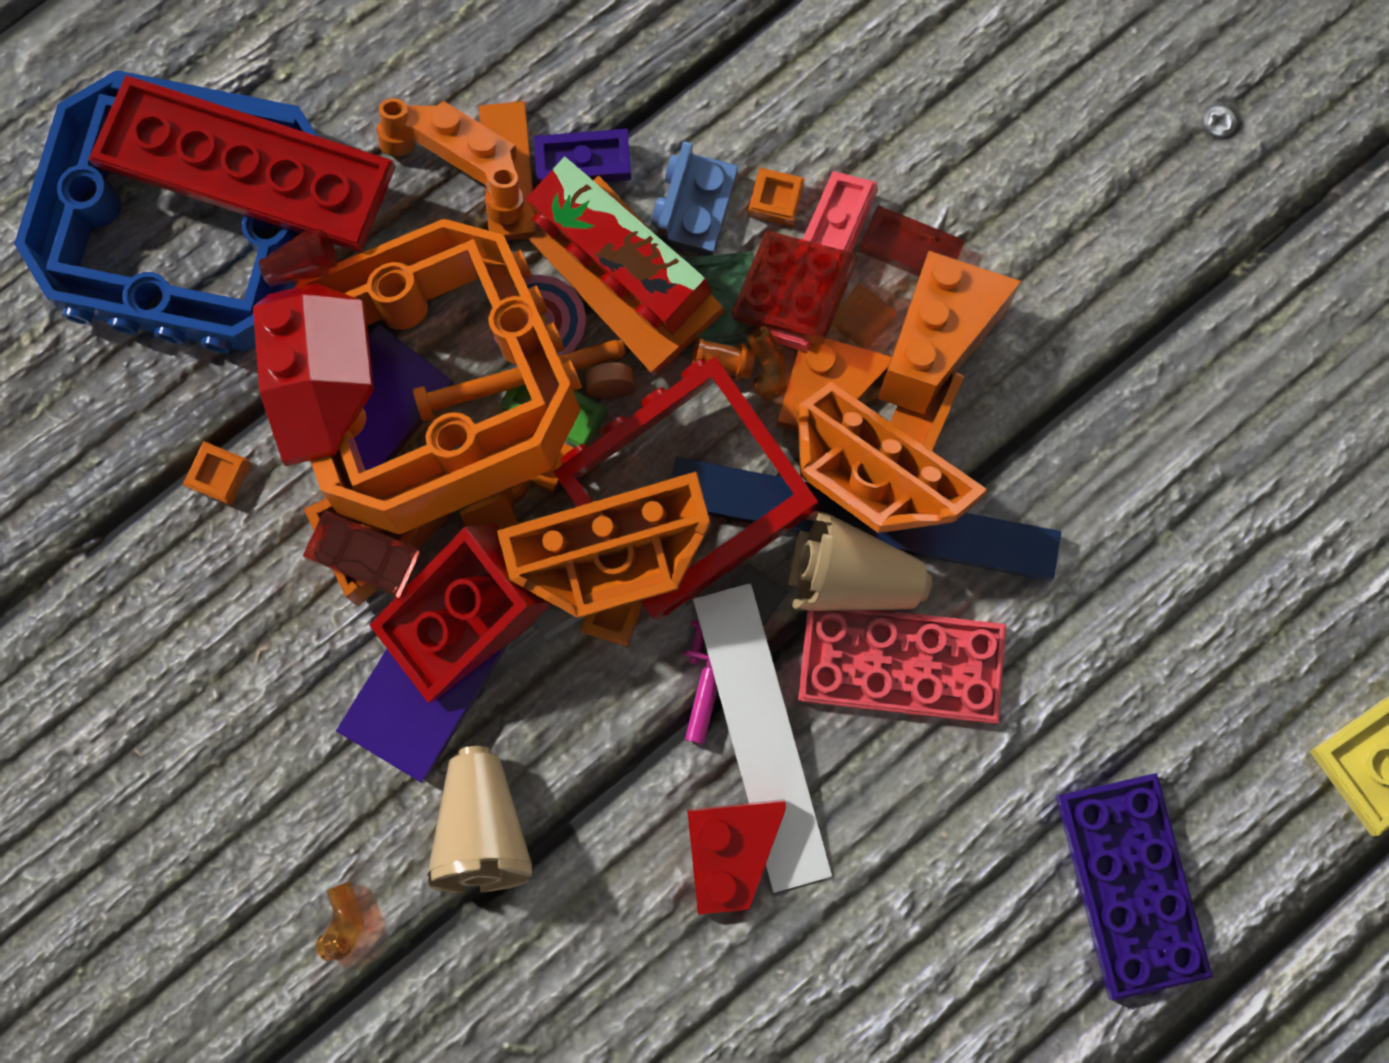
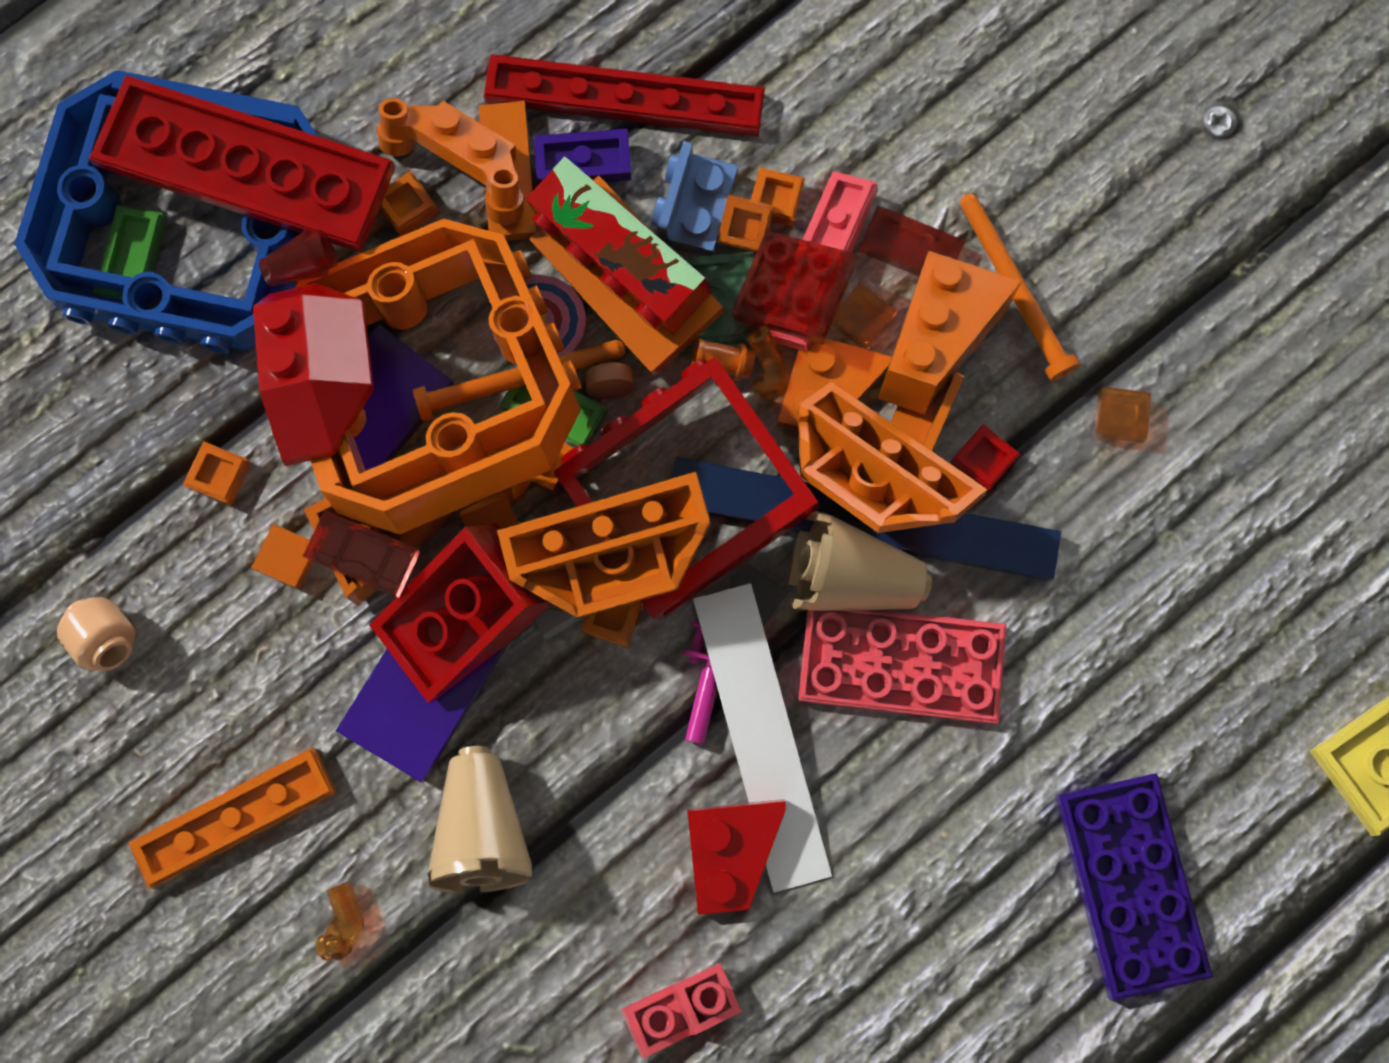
none -> light nougat head [57,597,135,671]
none -> bright green tile [93,205,168,300]
none -> orange tile [128,747,337,889]
none -> orange tile [251,524,319,590]
none -> orange tile [379,171,439,237]
none -> red tile [483,54,765,137]
none -> coral slope [621,963,742,1058]
none -> orange tile [717,194,775,254]
none -> red tile [950,424,1021,493]
none -> orange bar [960,193,1081,382]
none -> clear orange tile [1095,387,1151,443]

